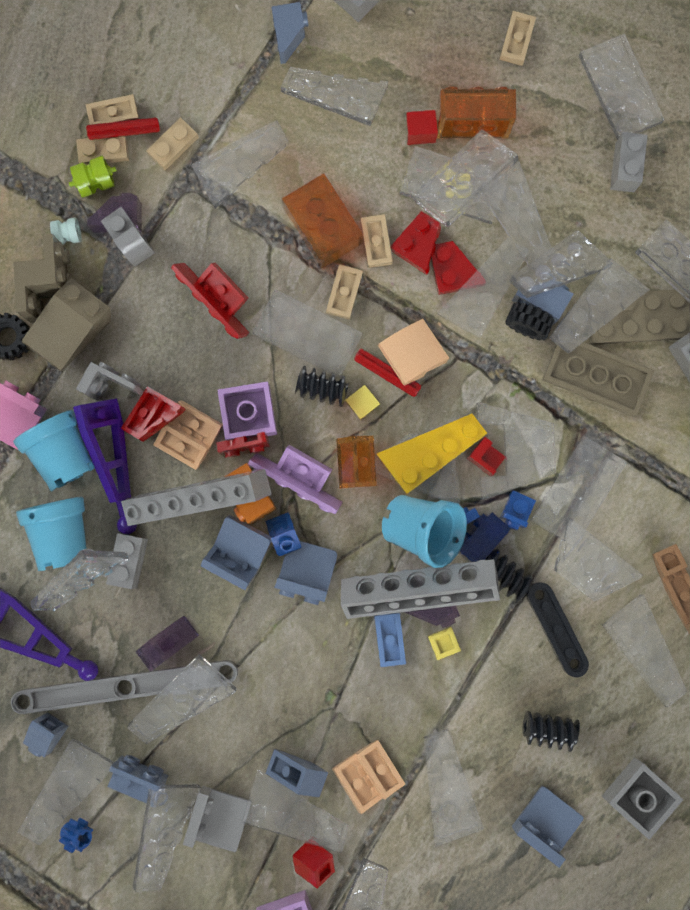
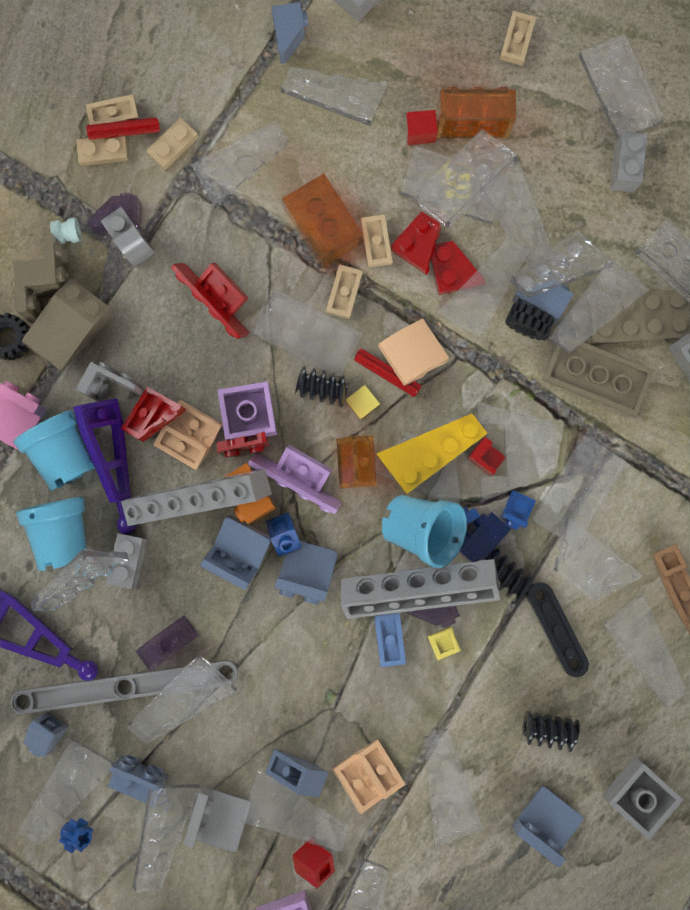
lime wheel [69,155,117,198] -> none

